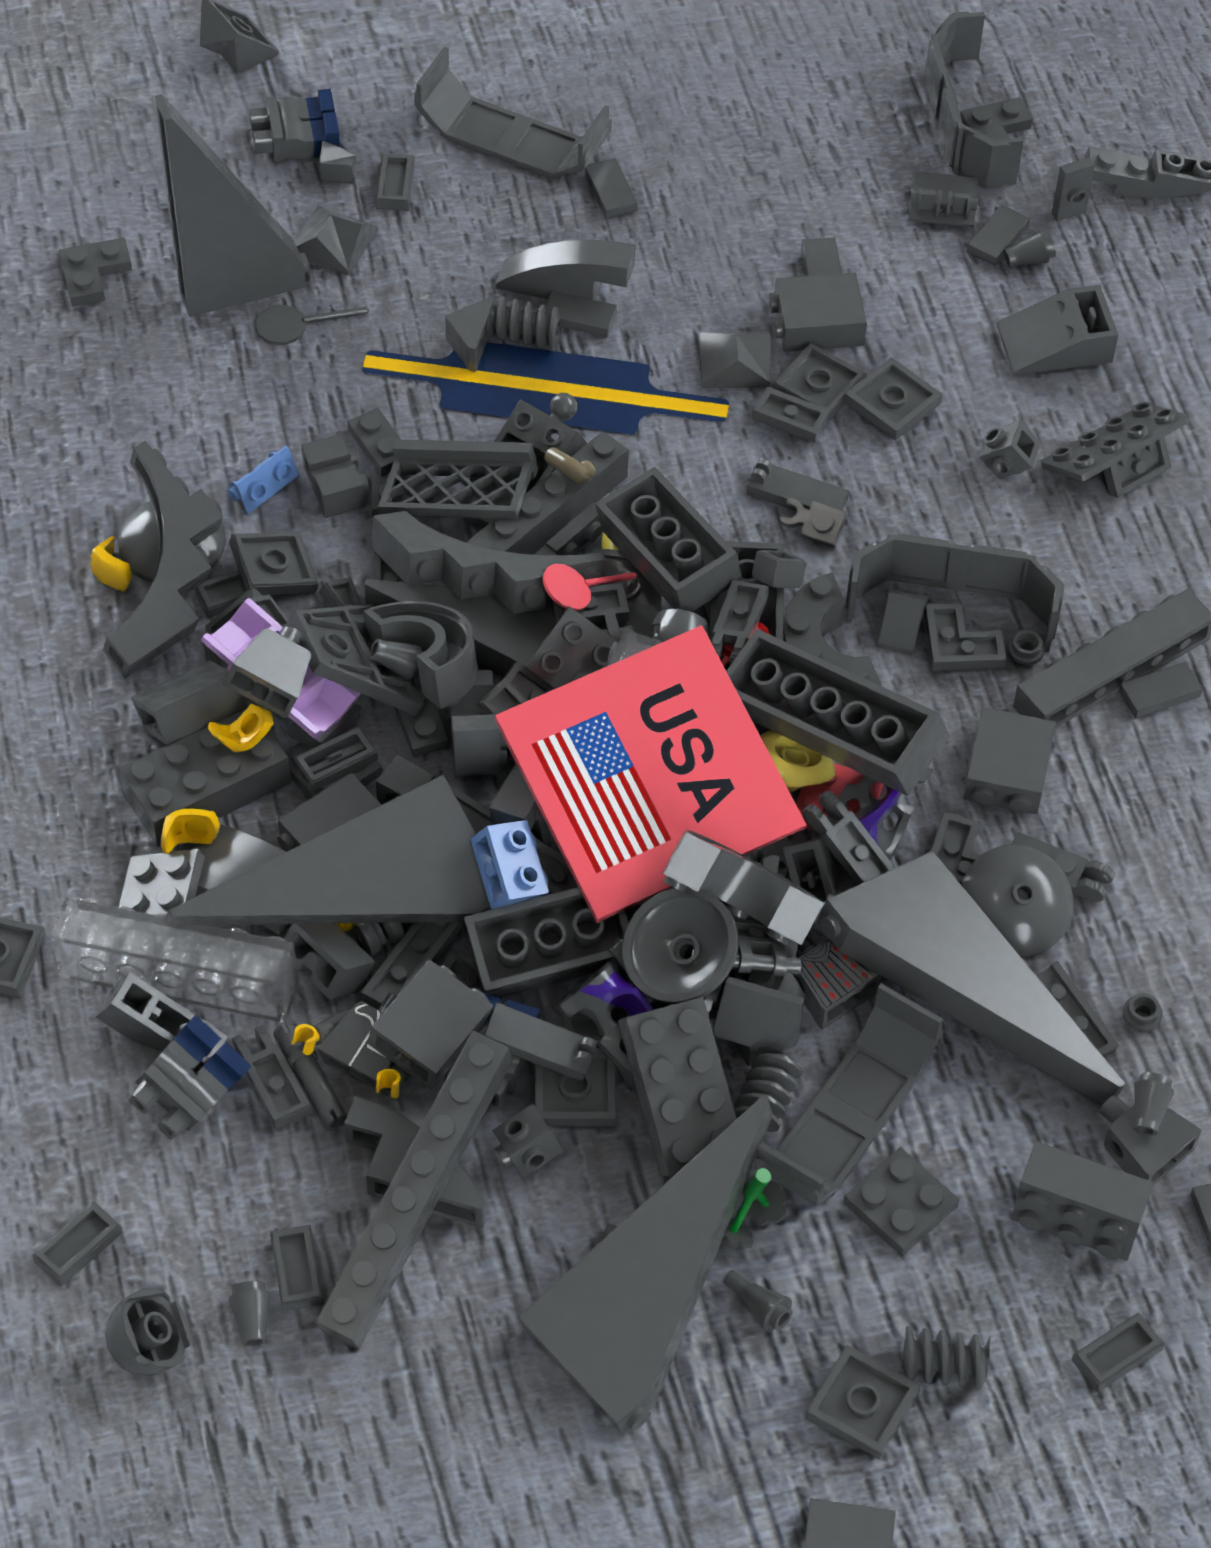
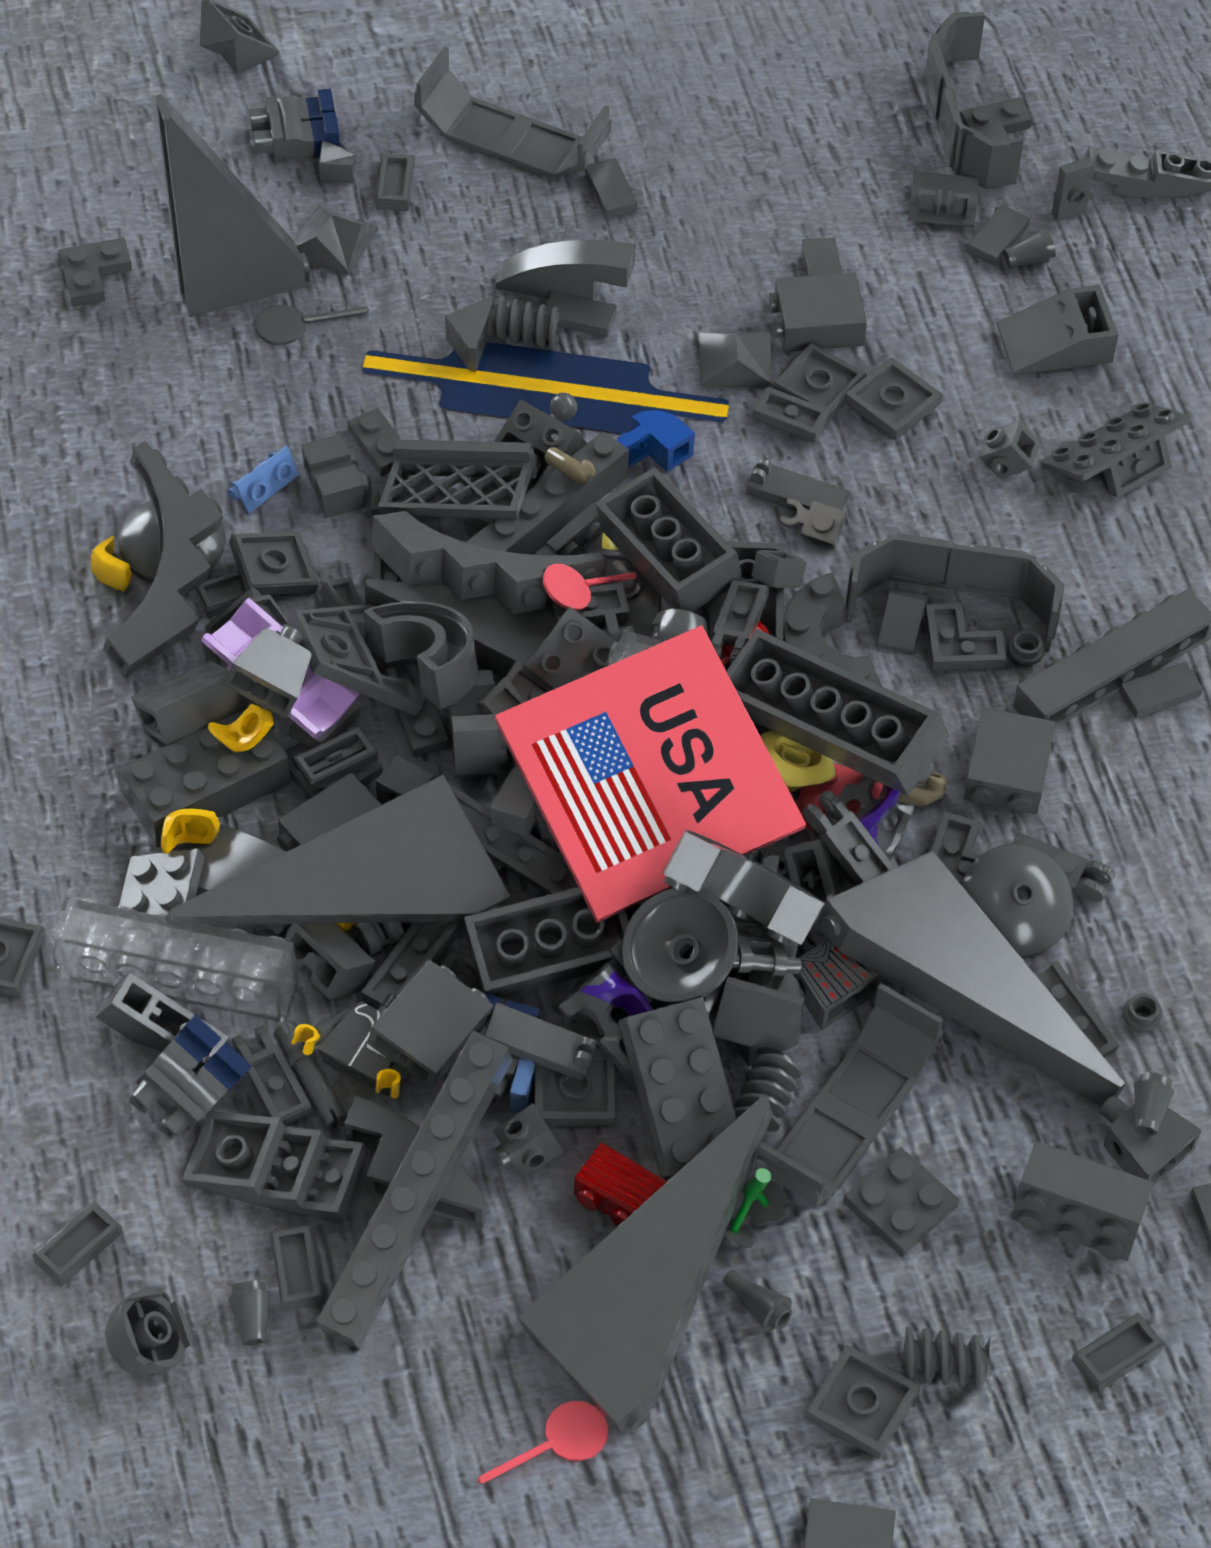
dark grey cone [370,639,424,680] -> none
medium blue brick [470,820,549,910] -> none
none -> dark grey slope [182,1111,368,1221]
none -> coral piece [478,1401,608,1484]
none -> medium blue tile [510,1058,535,1113]
none -> red brick [574,1142,667,1226]
none -> blue brick [616,410,695,472]
none -> dark tan arm [898,773,947,807]

